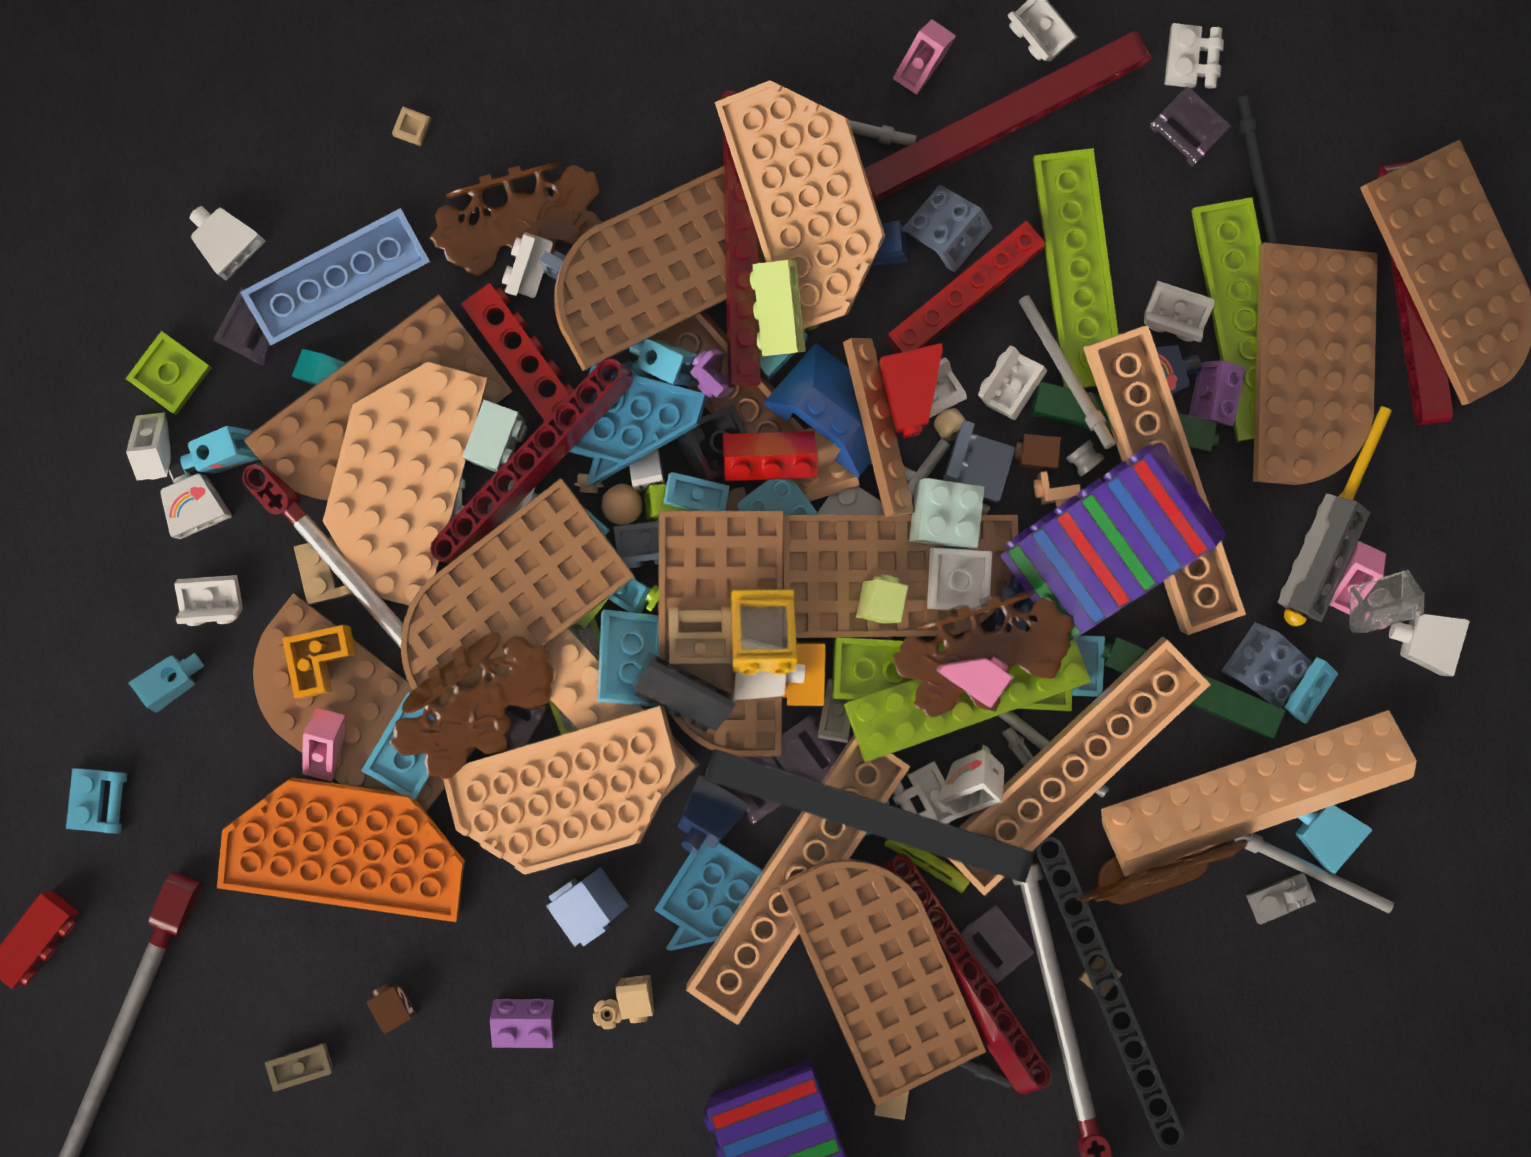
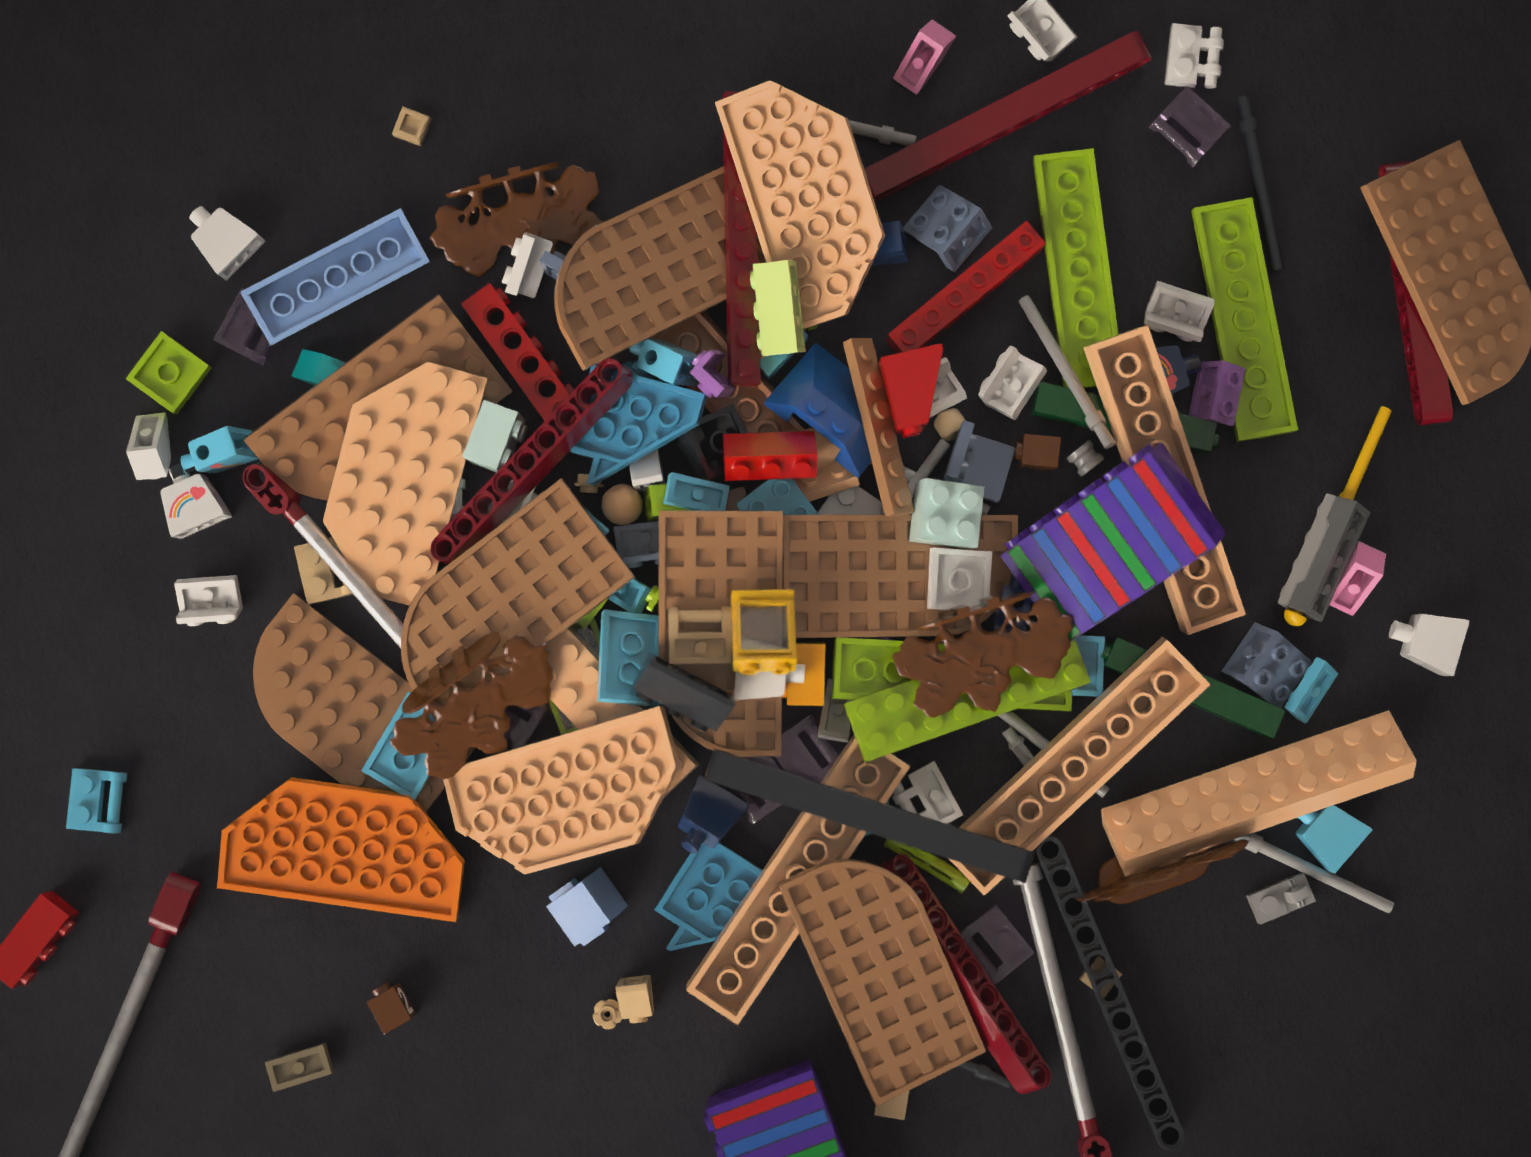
medium azure torso [129,652,204,713] -> none
light orange brick [282,625,356,698] -> none
bright pink slope [302,708,345,781] -> none
medium lavender bracket [490,998,554,1048] -> none
yellowish green brick [856,575,908,624] -> none
bright pink slope [936,657,1012,708] -> none
white torso [938,745,1004,818] -> none
light nougat bracket [1034,471,1081,507] -> none
medium nougat plate [1253,243,1377,485] -> none
clear slope [1350,570,1425,633] -> none

